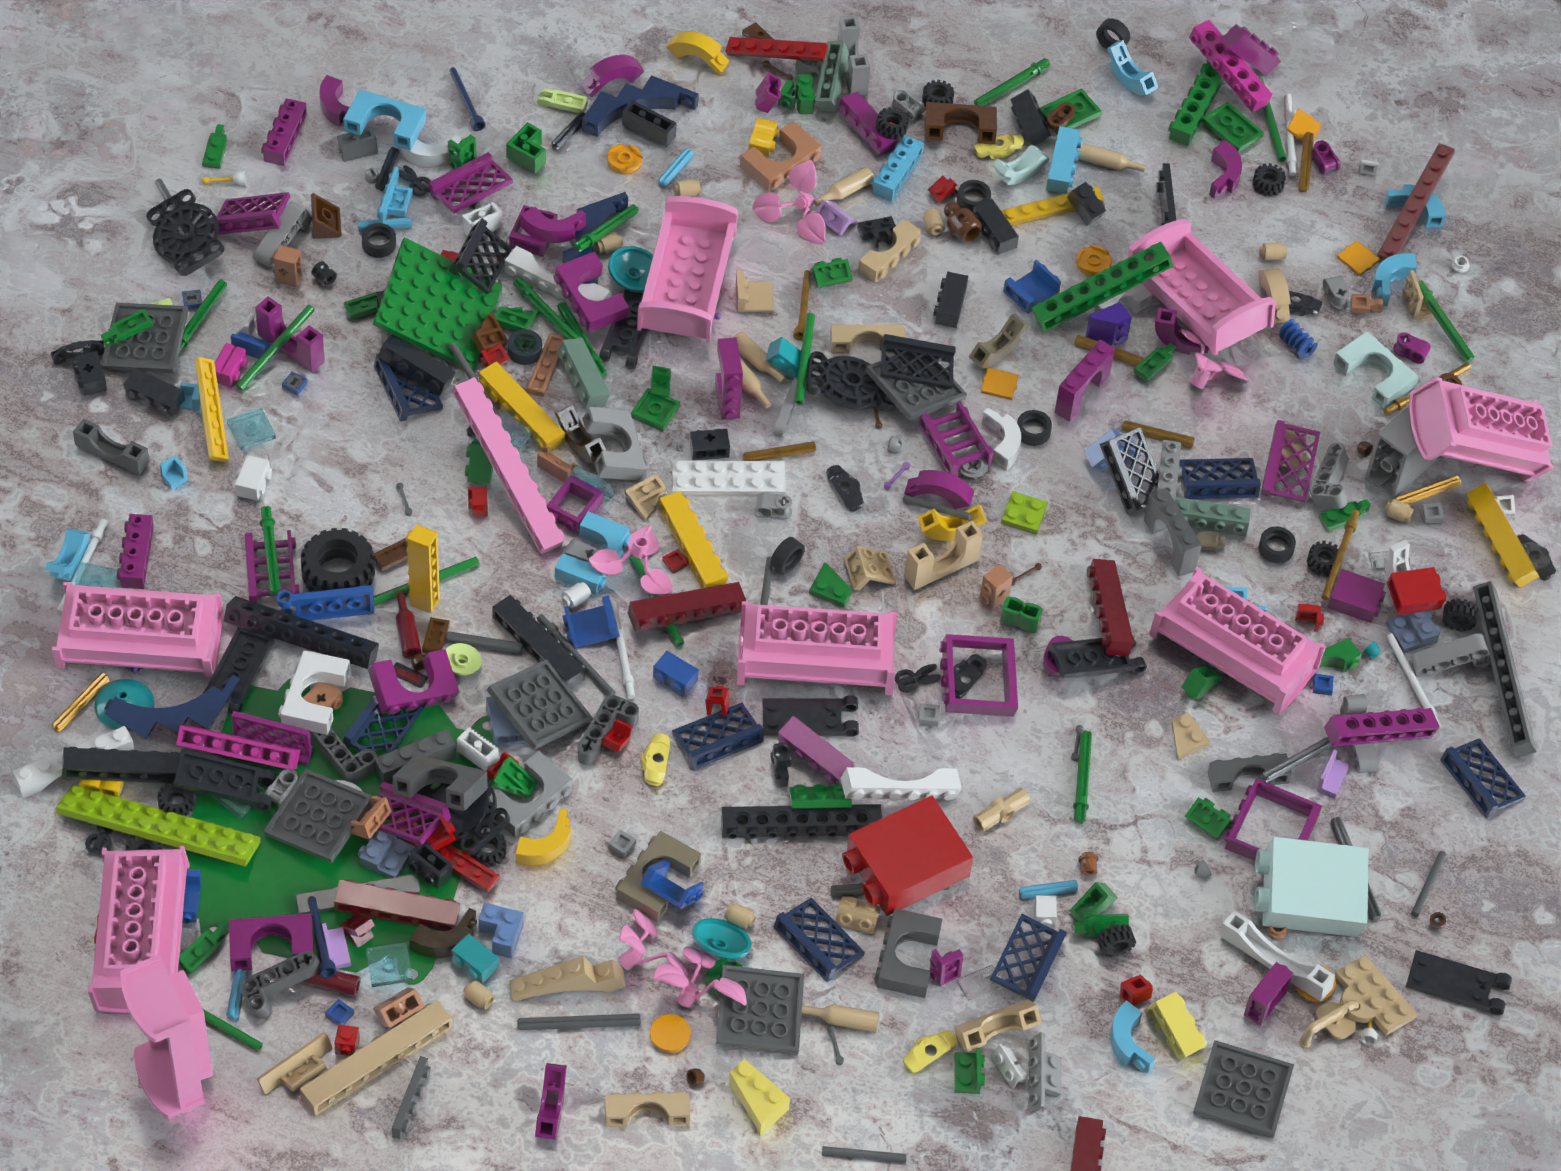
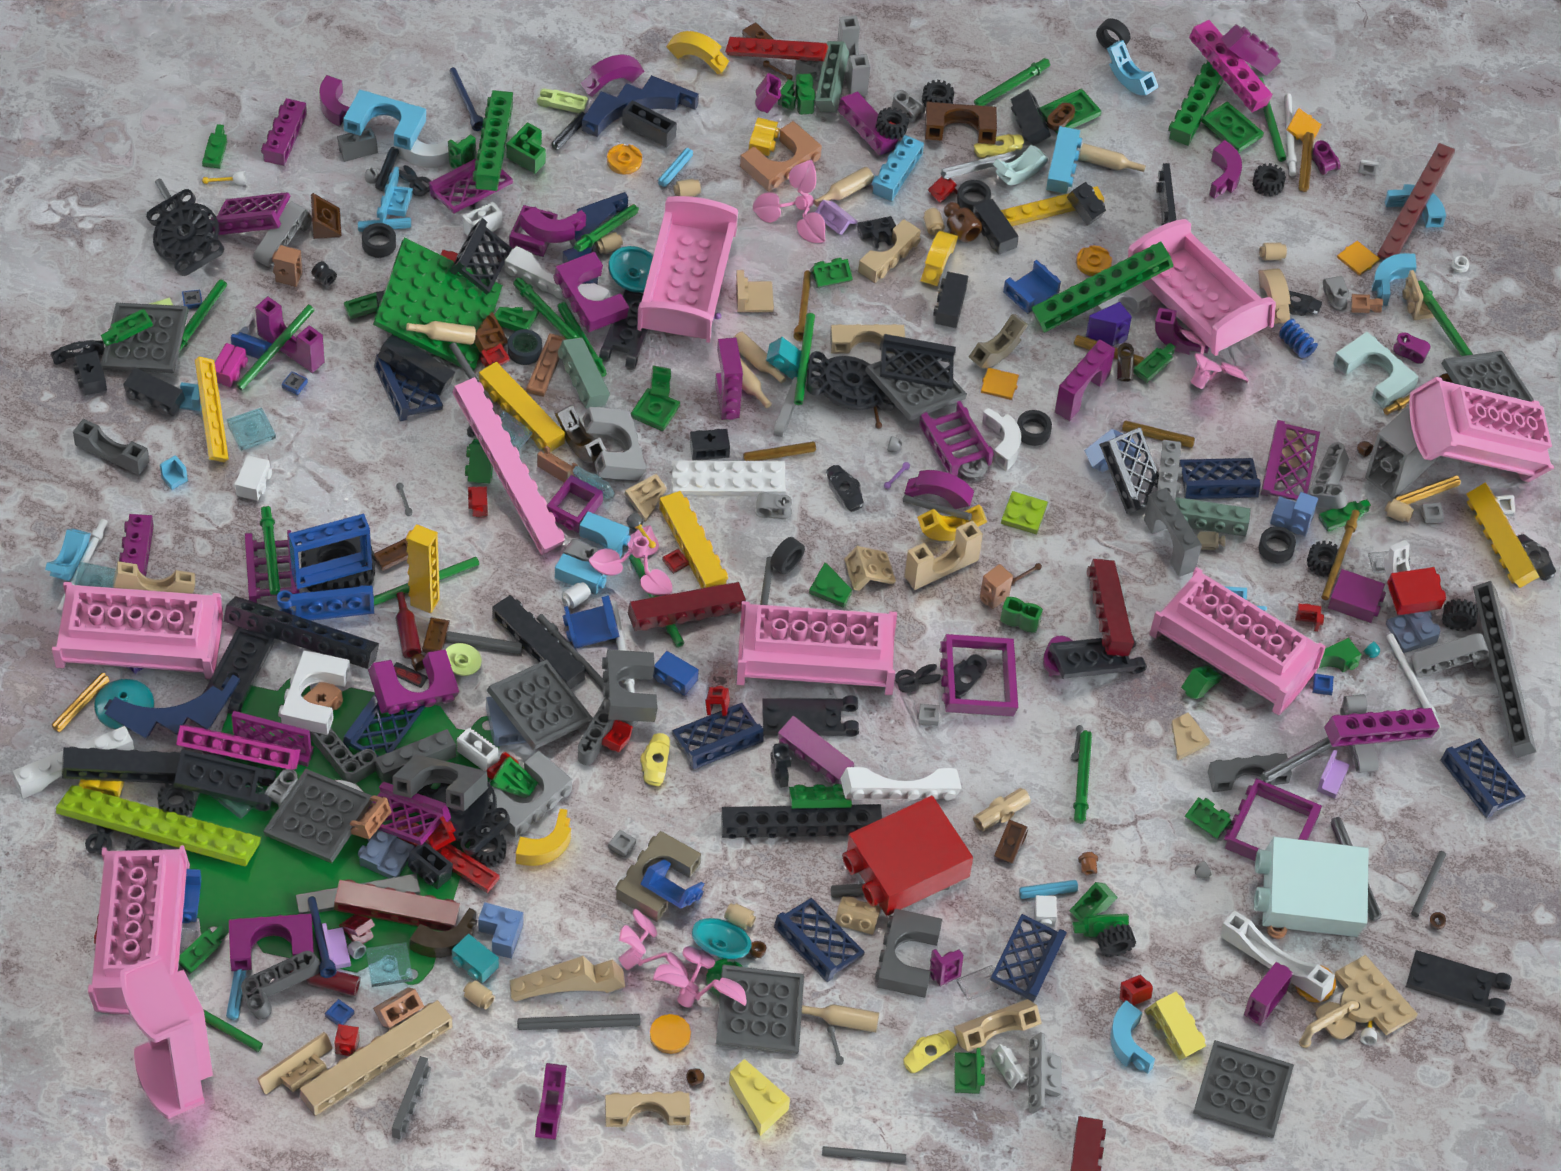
none -> tan arch [113,562,195,594]
none -> blue window [288,513,372,589]
none -> light grey hinge [348,941,366,959]
none -> tan piece [406,321,476,345]
none -> green brick [473,90,513,191]
none -> dark grey arch [602,650,658,722]
none -> dark grey hinge [626,513,656,548]
none -> reddish brown hinge [750,941,767,959]
none -> yellow arch [920,231,958,286]
none -> axle [940,147,1028,179]
none -> reddish brown plate [994,819,1028,864]
none -> dark brown piece [1117,343,1134,382]
none -> medium blue brick [1270,492,1318,536]
none -> dark grey plate [1441,351,1534,402]

